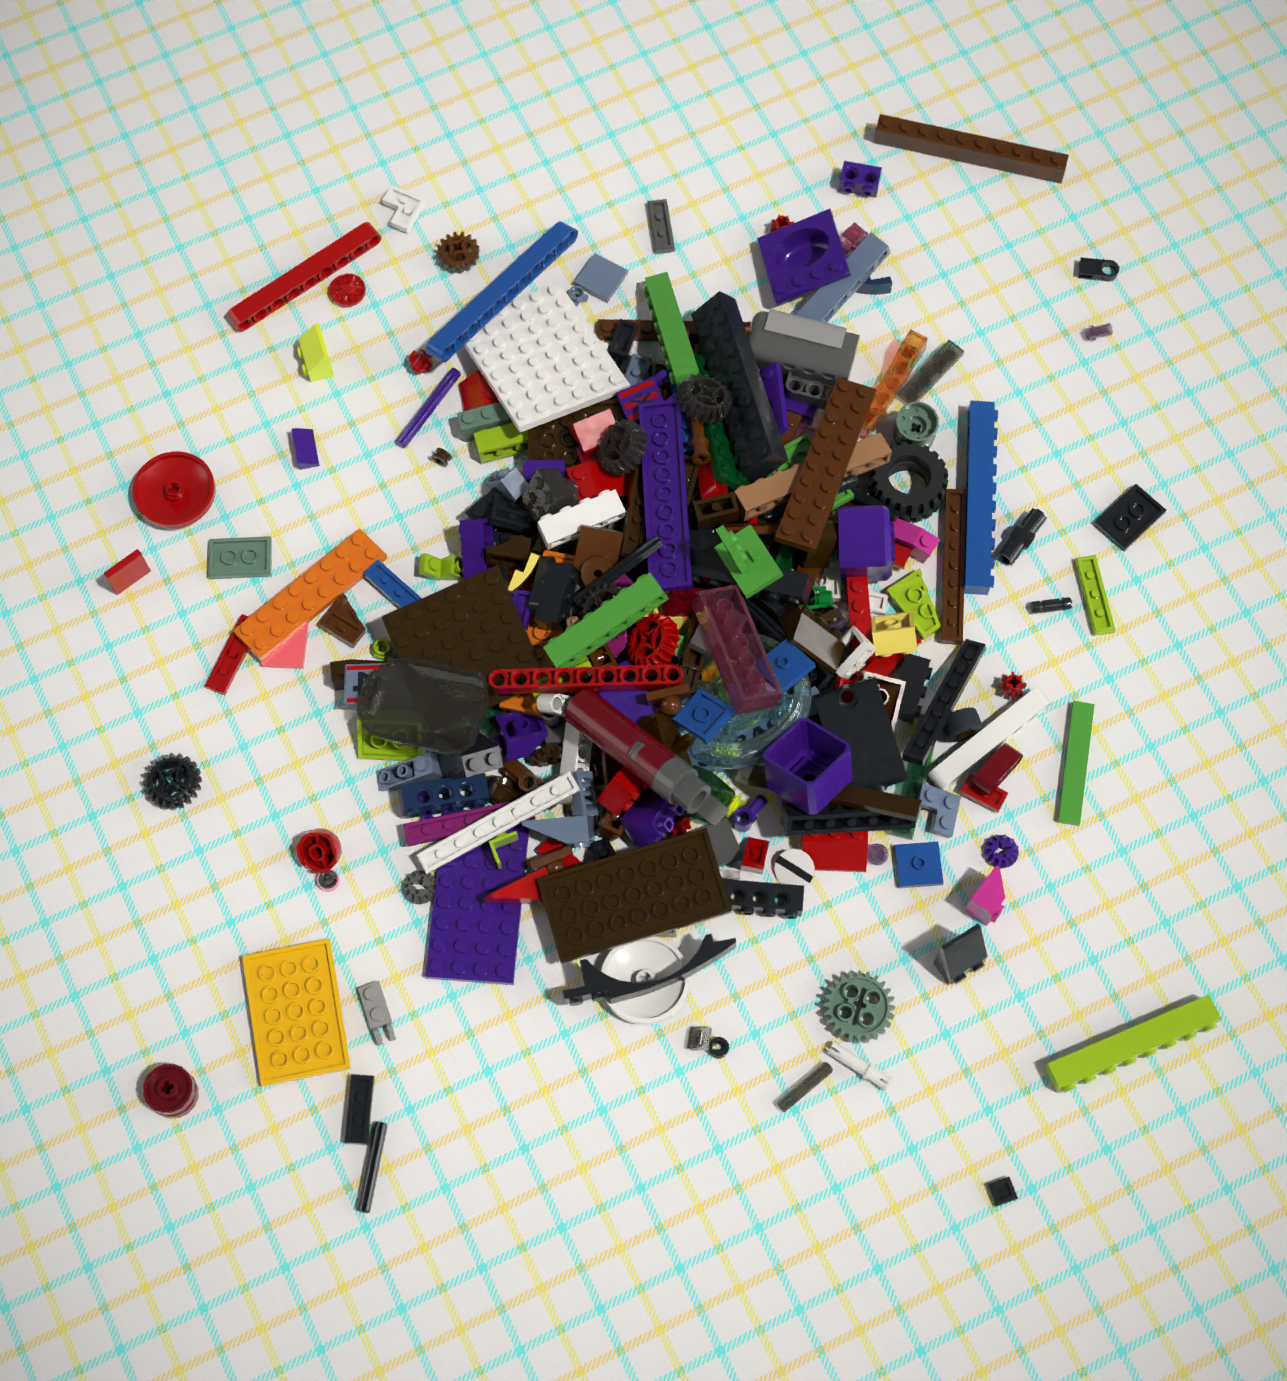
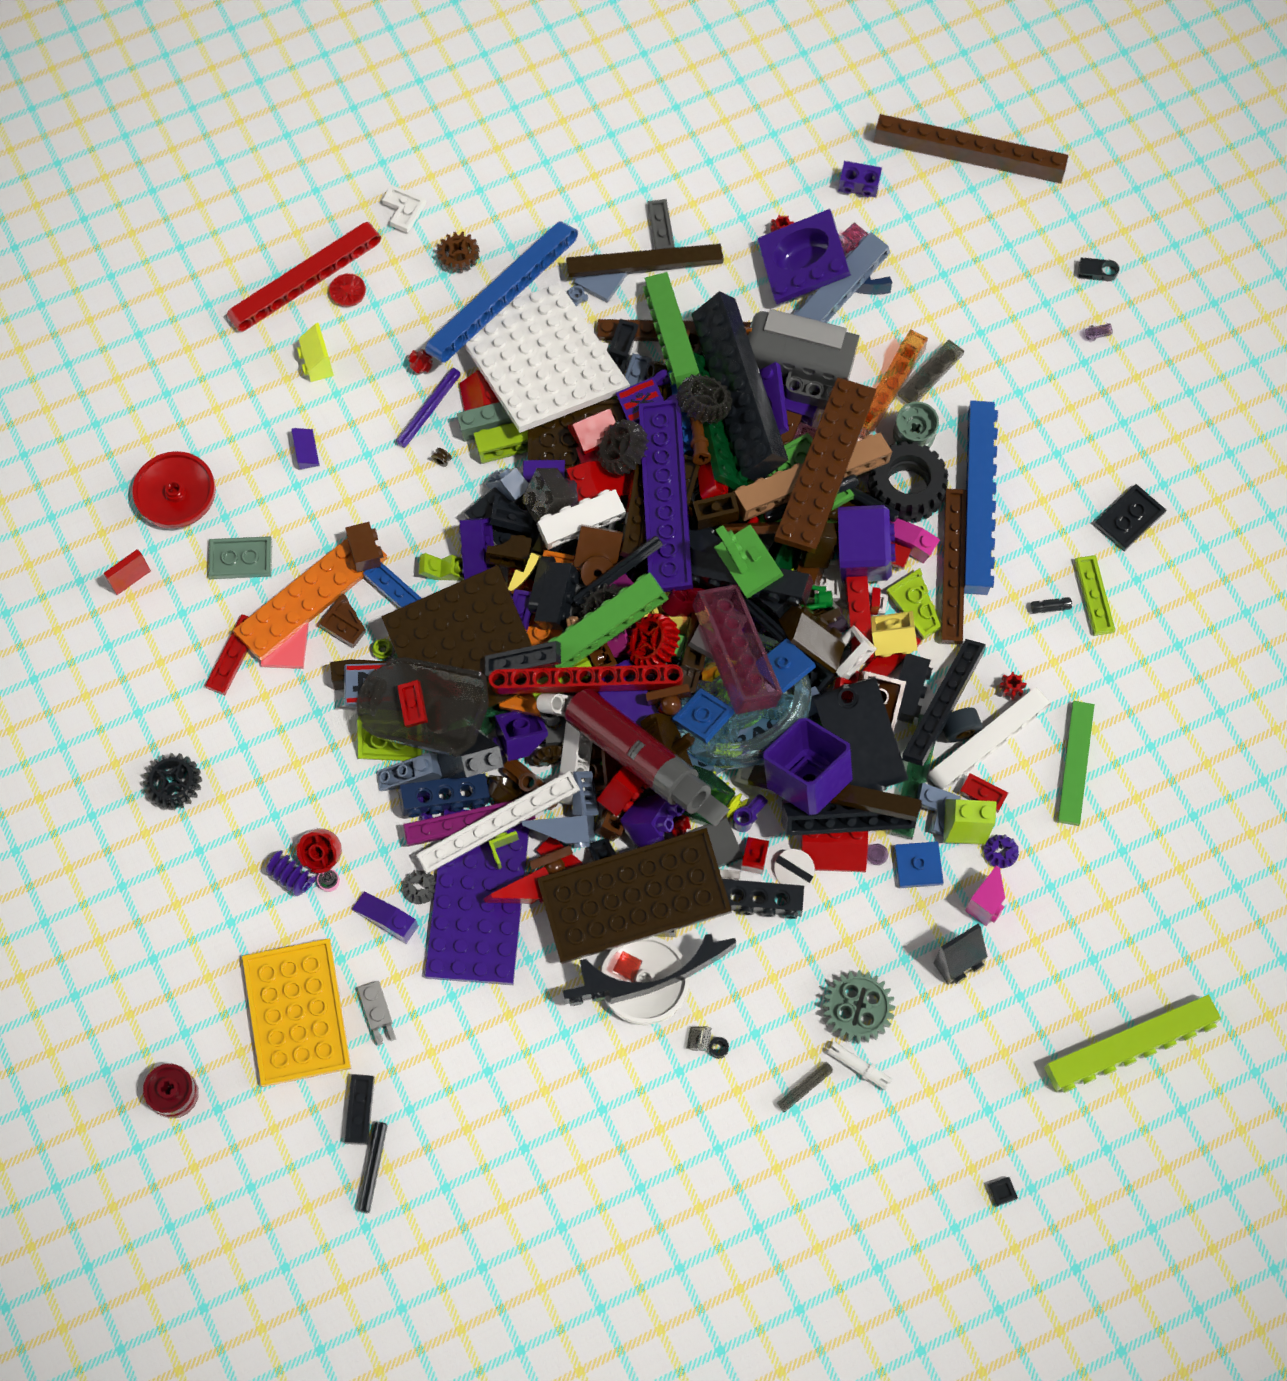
dark red beam [972,743,1024,795] -> none
black piece [997,508,1047,566] -> none
none -> dark purple piece [266,850,316,896]
none -> reddish brown brick [345,522,384,572]
none -> dark purple slope [352,891,418,944]
none -> red plate [397,680,428,728]
none -> black plate [485,641,561,678]
none -> dark brown tile [566,243,724,278]
none -> clear red tile [613,951,643,982]
none -> red tile [870,587,881,615]
none -> lime slope [943,799,996,844]

